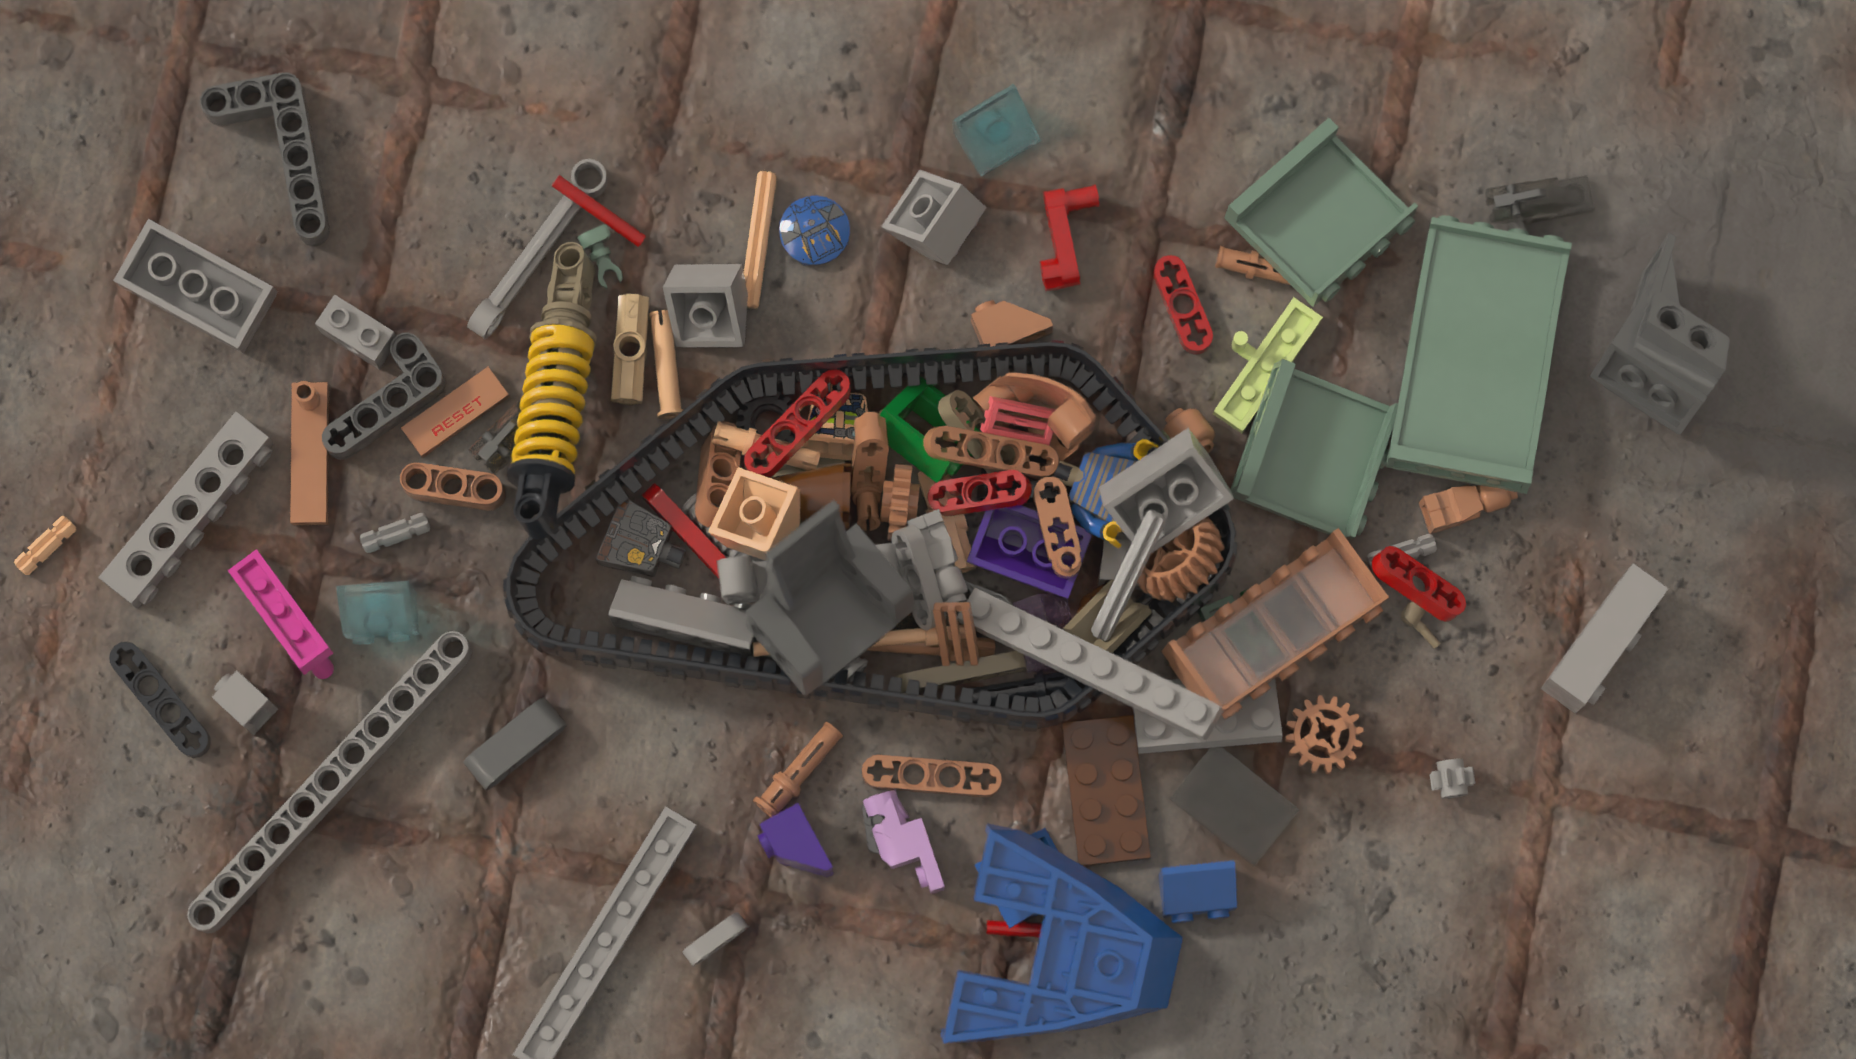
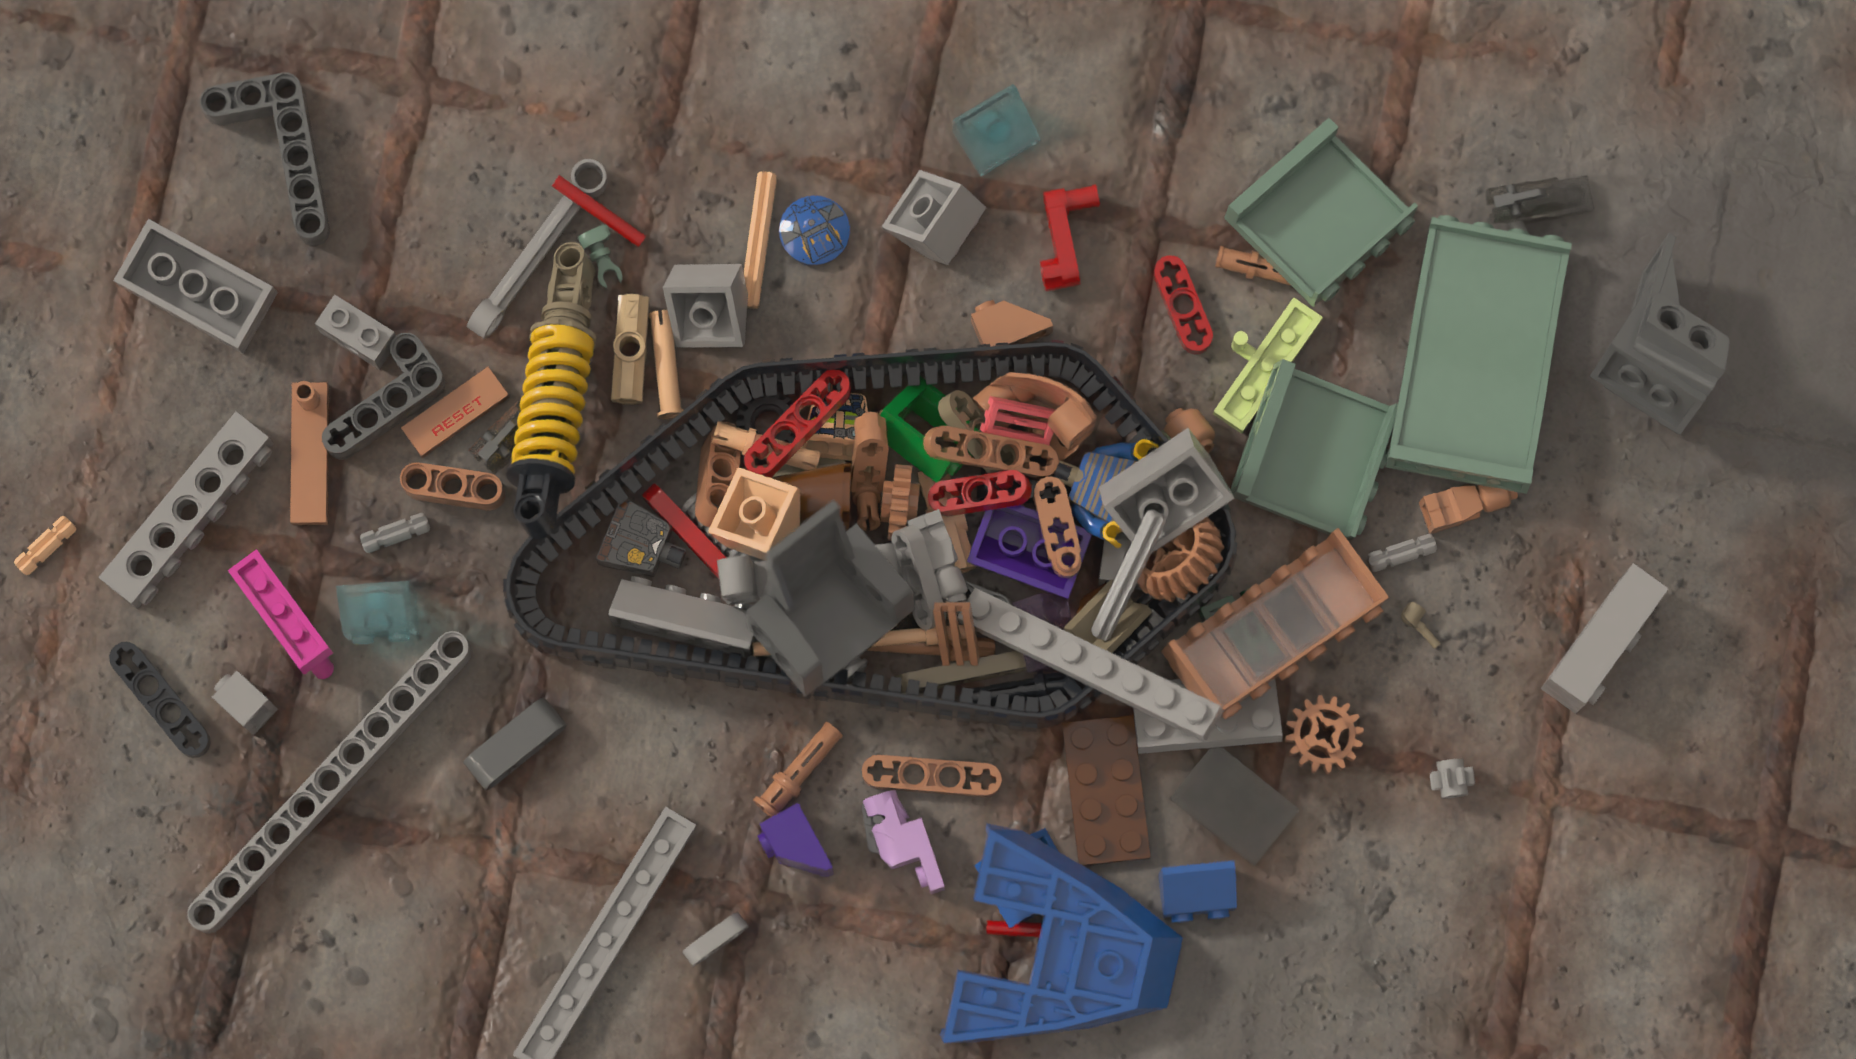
red beam [1372,546,1466,622] -> none

